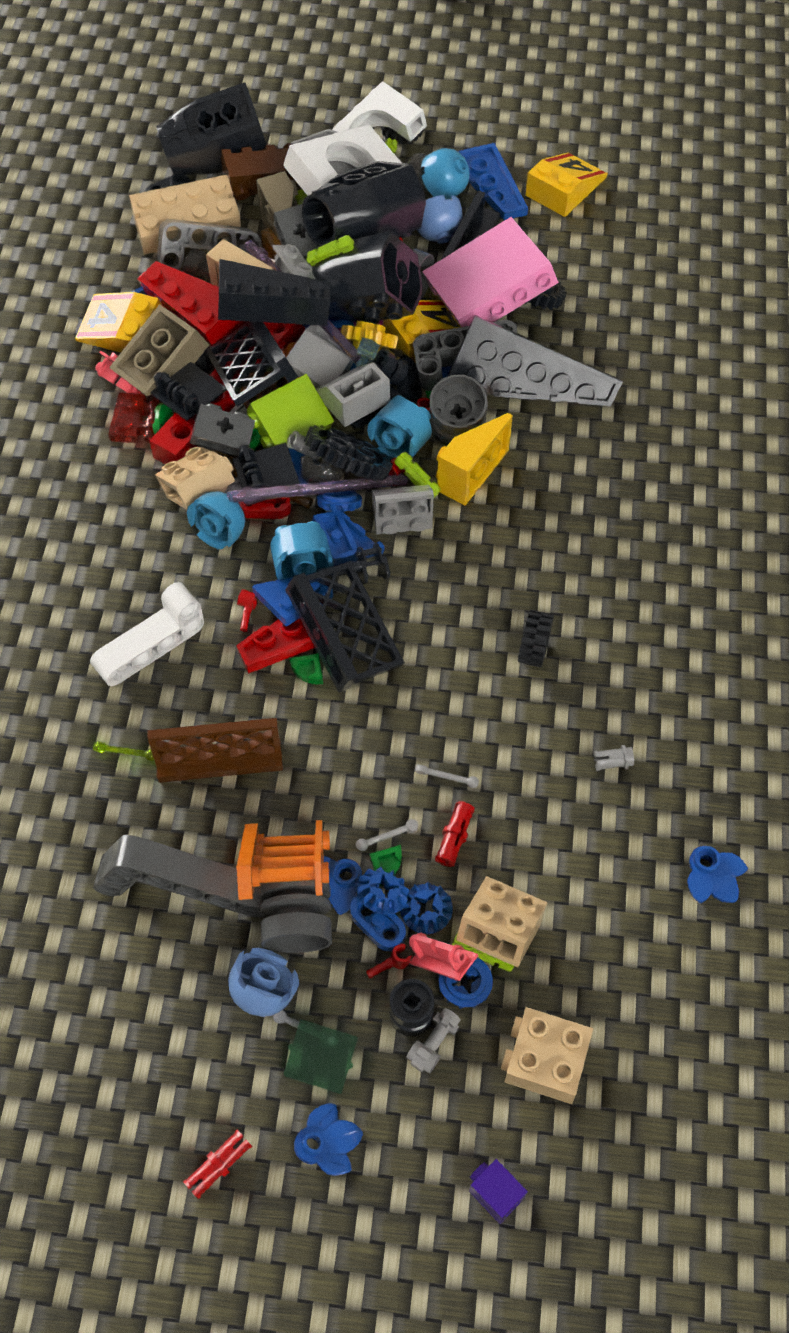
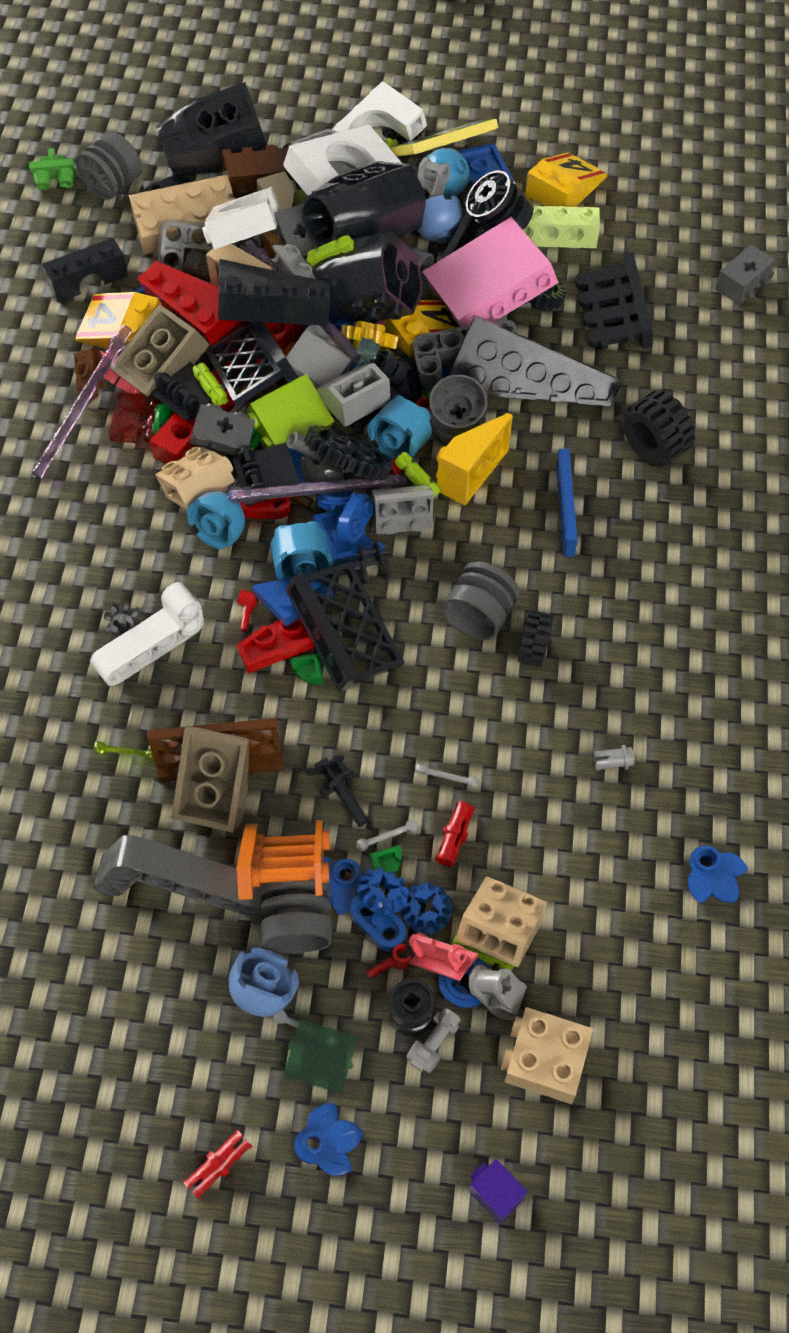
none -> bright green hips [29,148,78,190]
none -> bar [31,324,132,479]
none -> black arch [42,238,128,303]
none -> reddish brown piece [74,348,105,405]
none -> dark grey wheel [75,131,142,200]
none -> black gear [104,600,141,637]
none -> dark tan slope [171,725,250,833]
none -> lime axle [192,363,228,406]
none -> white arch [202,187,281,249]
none -> black piece [306,755,369,827]
none -> blue plate [337,493,375,543]
none -> light yellow tile [391,119,498,157]
none -> light grey piece [417,157,450,198]
none -> dark grey wheel [442,561,520,641]
none -> black wheel [465,170,534,232]
none -> light grey piece [469,965,527,1021]
none -> yellowish green brick [523,206,600,248]
none -> blue tile [556,449,578,557]
none -> black fence [575,252,653,350]
none -> black tyre [622,390,696,468]
none -> dark grey brick [715,244,776,305]

